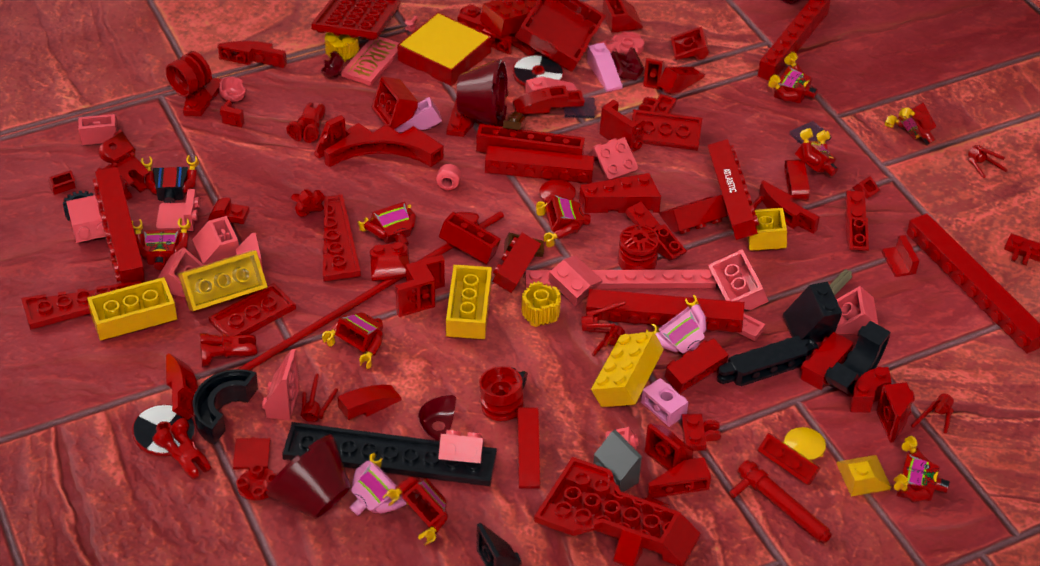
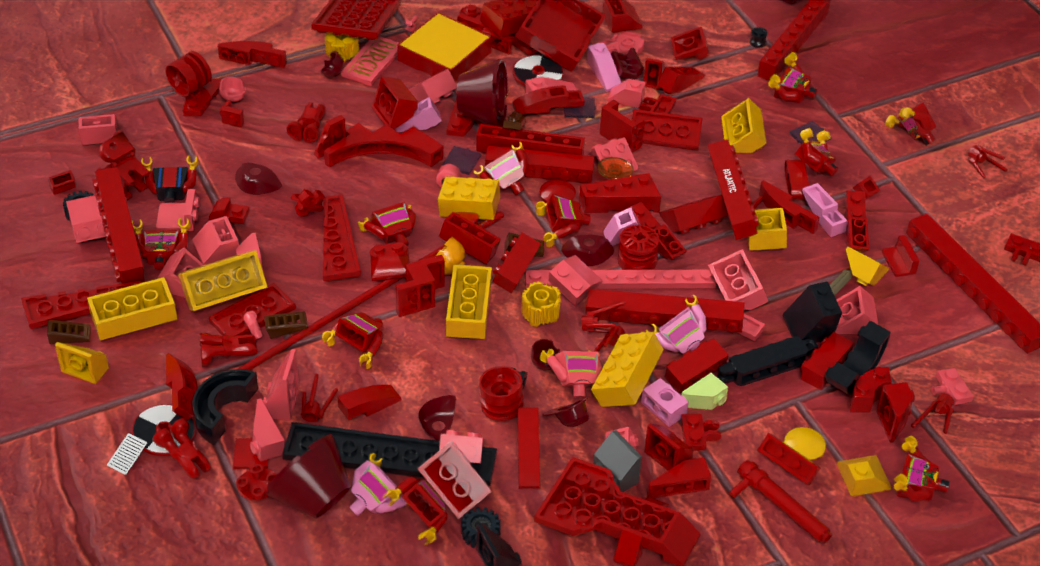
none -> reddish brown slope [47,320,91,344]
none -> yellow slope [55,342,109,384]
none -> white sticker [107,433,147,475]
none -> dark red piece [235,163,282,195]
none -> coral arm [244,311,263,339]
none -> coral slope [250,398,285,461]
none -> reddish brown slope [264,311,308,339]
none -> coral slope [409,69,457,103]
none -> slope [418,441,493,519]
none -> light orange cylinder [436,237,466,275]
none -> yellow brick [438,176,500,220]
none -> clear purple piece [442,146,481,175]
none -> black bush [461,507,501,548]
none -> torso [474,142,528,195]
none -> dark red hair [531,339,560,371]
none -> coral torso [540,349,603,398]
none -> dark red piece [543,397,589,427]
none -> dark red piece [561,234,614,266]
none -> clear orange dish [597,157,634,179]
none -> bright pink slope [603,208,640,246]
none -> coral slope [607,79,646,108]
none -> yellowish green slope [682,373,728,410]
none -> yellow slope [721,98,766,153]
none -> black wheel [750,27,768,48]
none -> bright pink slope [802,183,848,237]
none -> yellow slope [846,246,889,286]
none -> coral plate [931,368,974,405]

